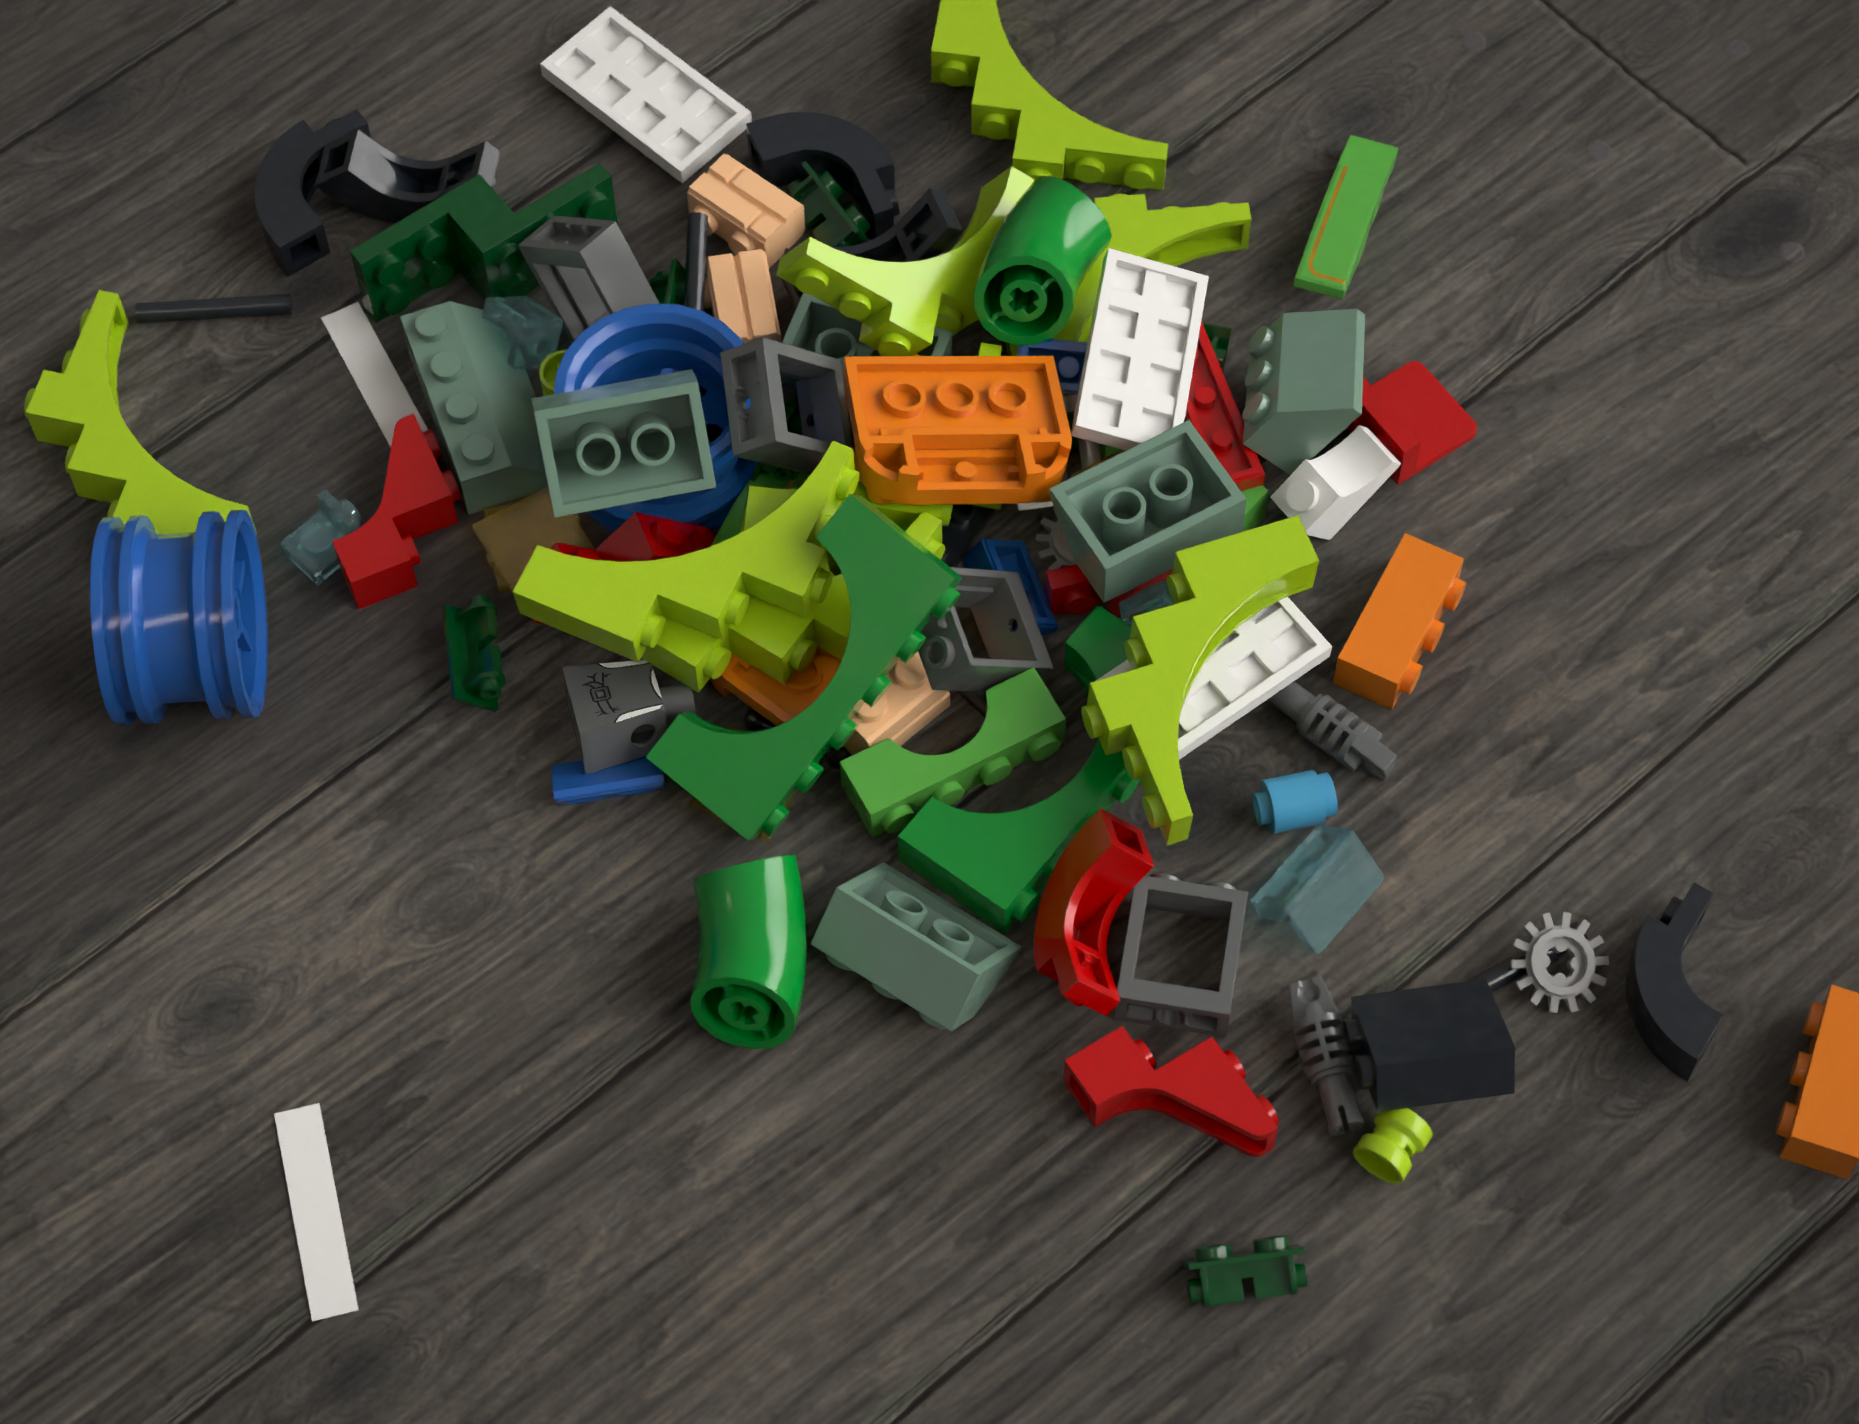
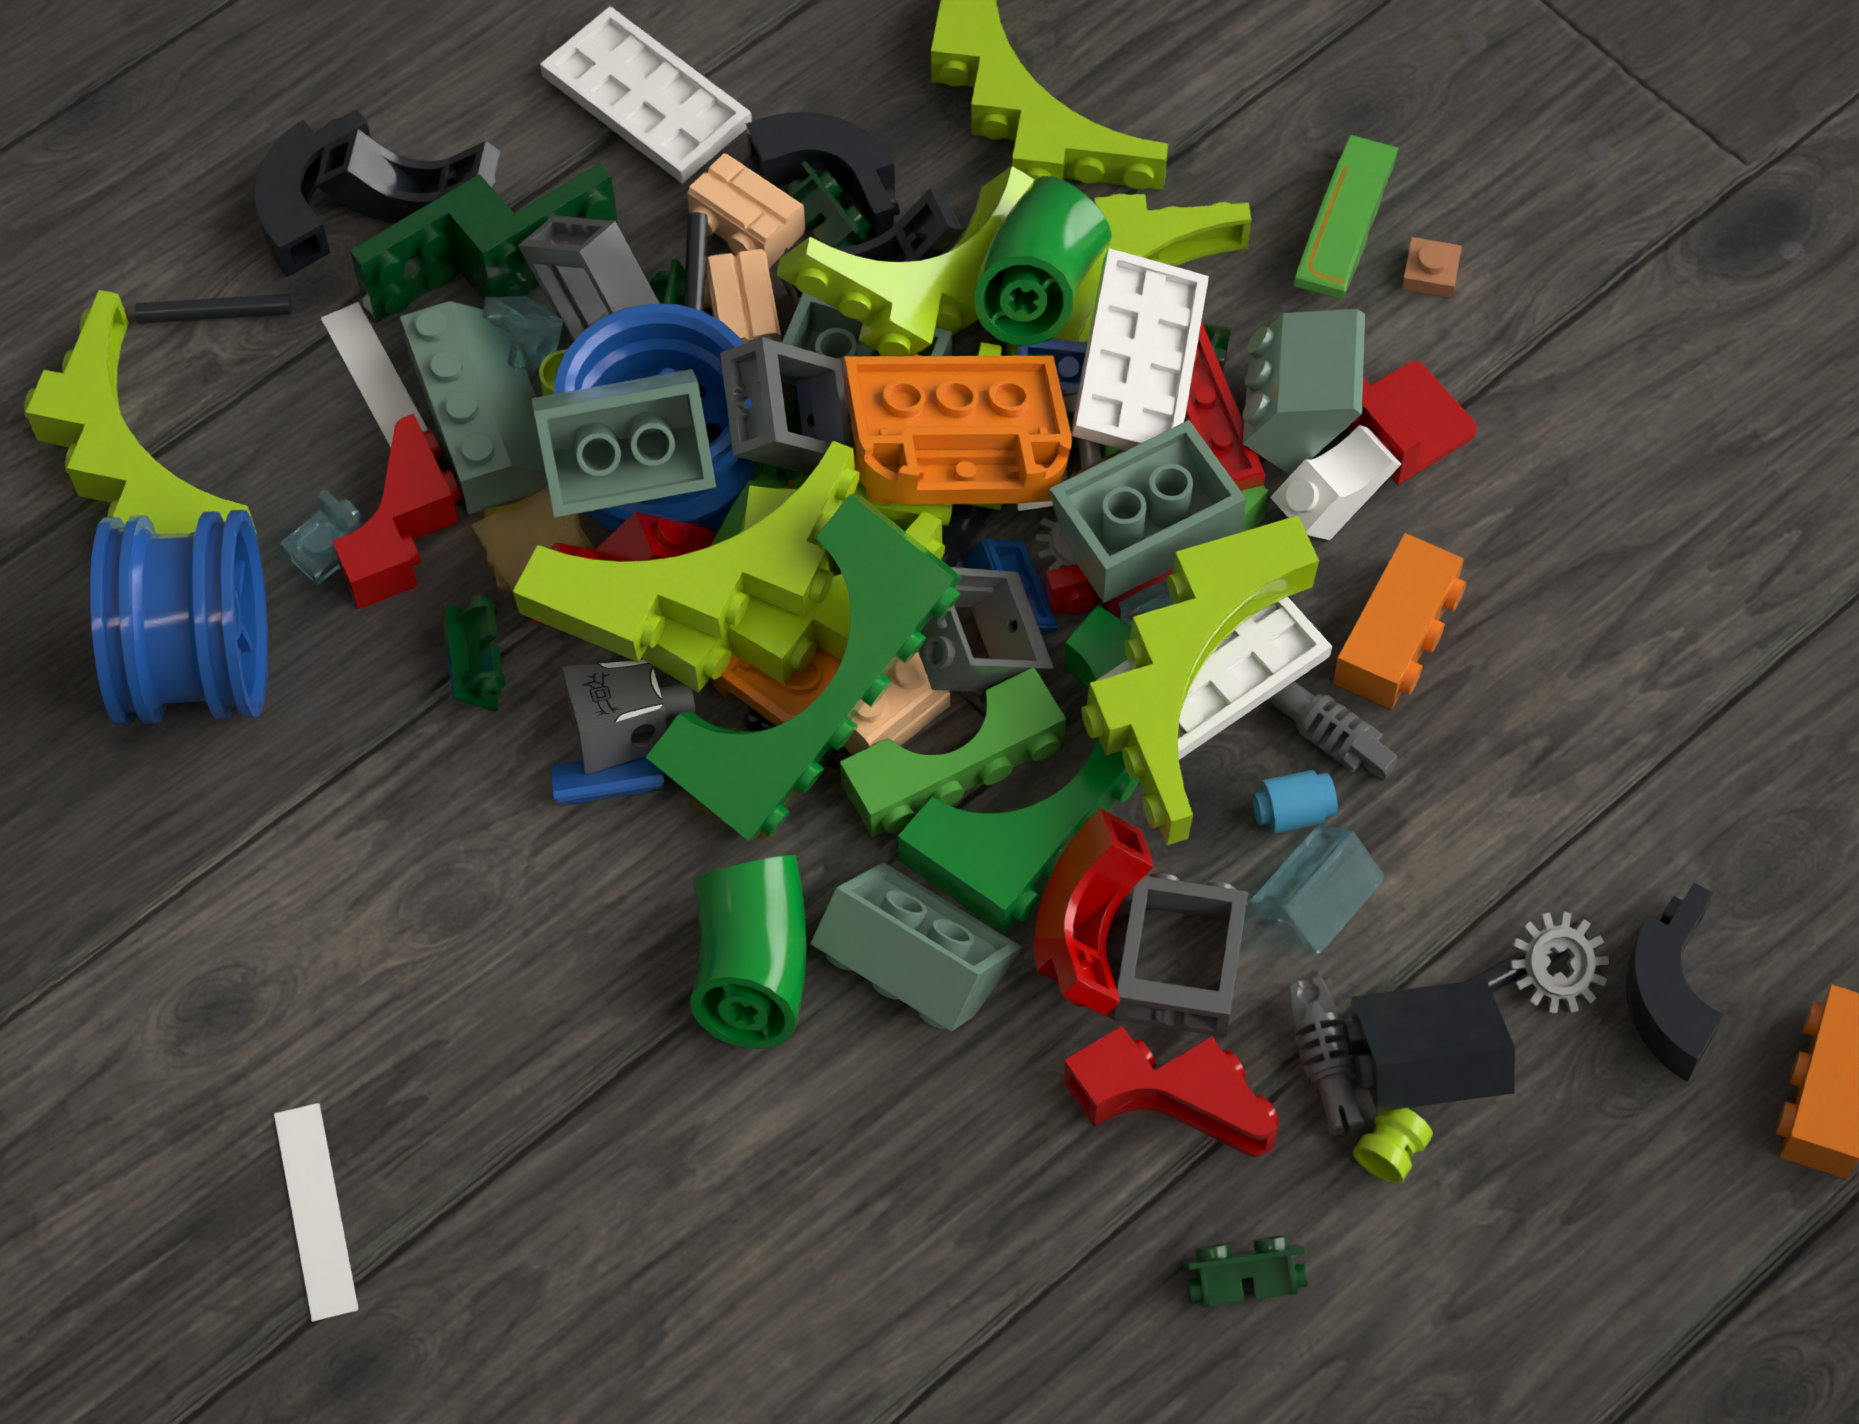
none -> nougat plate [1402,237,1462,298]

